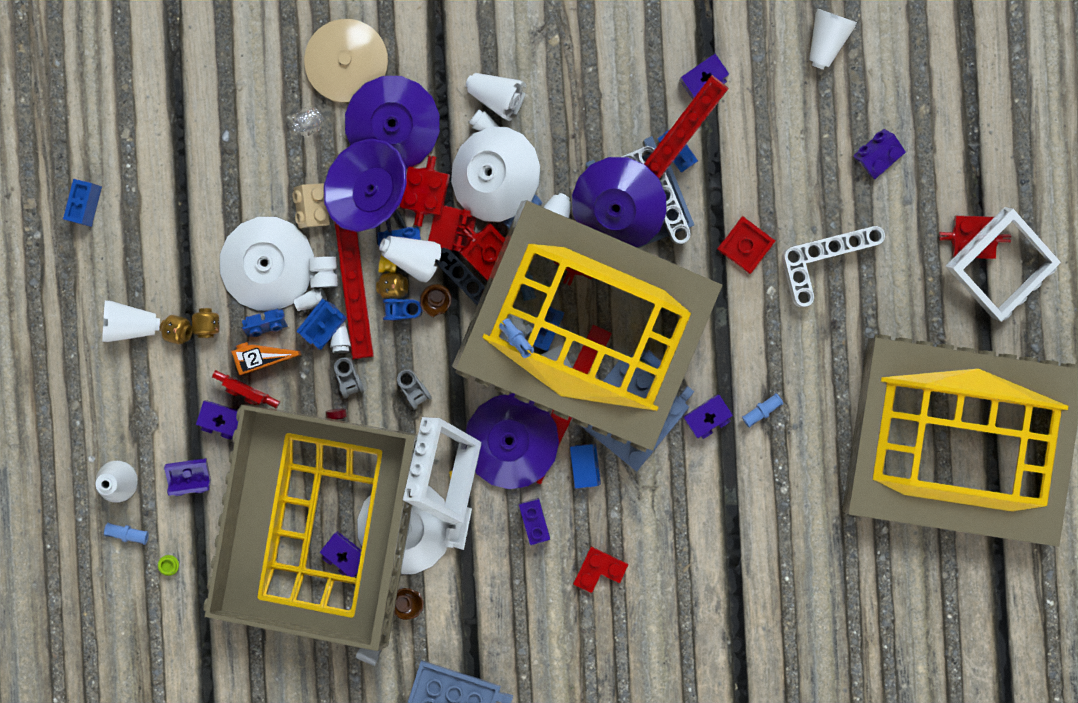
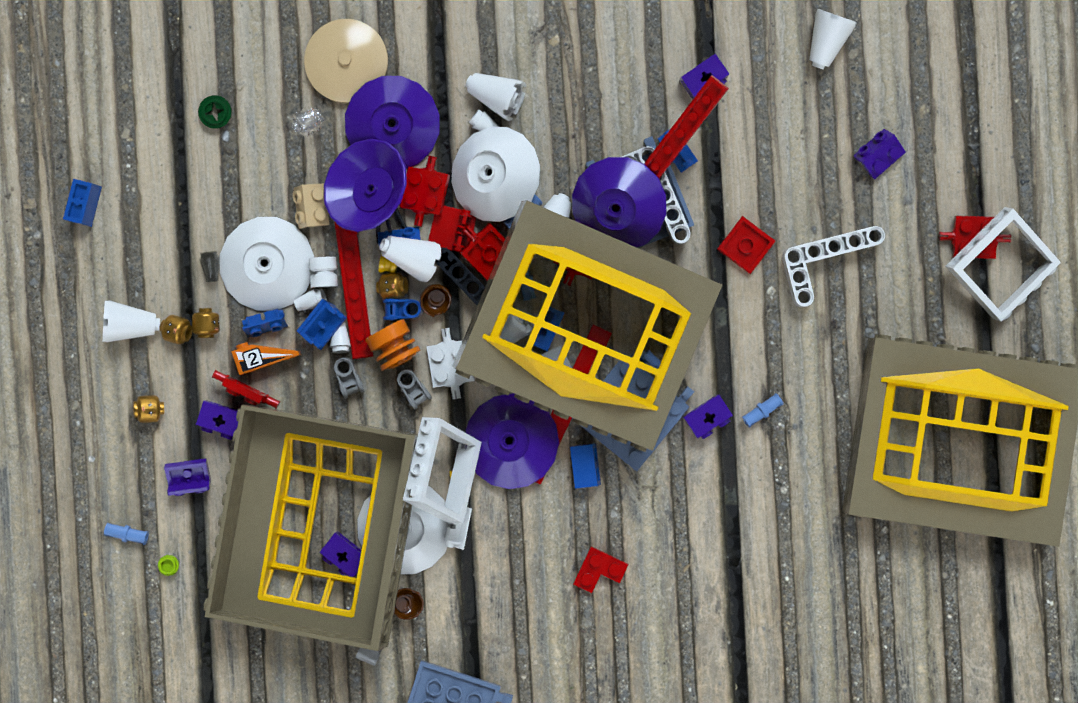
white cone [96,461,138,502] -> none
dark red tile [325,408,347,420] -> none
medium blue pin [499,319,534,358] -> none
dark purple brick [519,498,551,545] -> none
none -> pearl gold head [133,395,164,423]
none -> dark green gear [198,95,232,129]
none -> clear smoke cone [199,251,220,282]
none -> orange wheel [365,319,421,371]
none -> white plate [426,328,475,399]

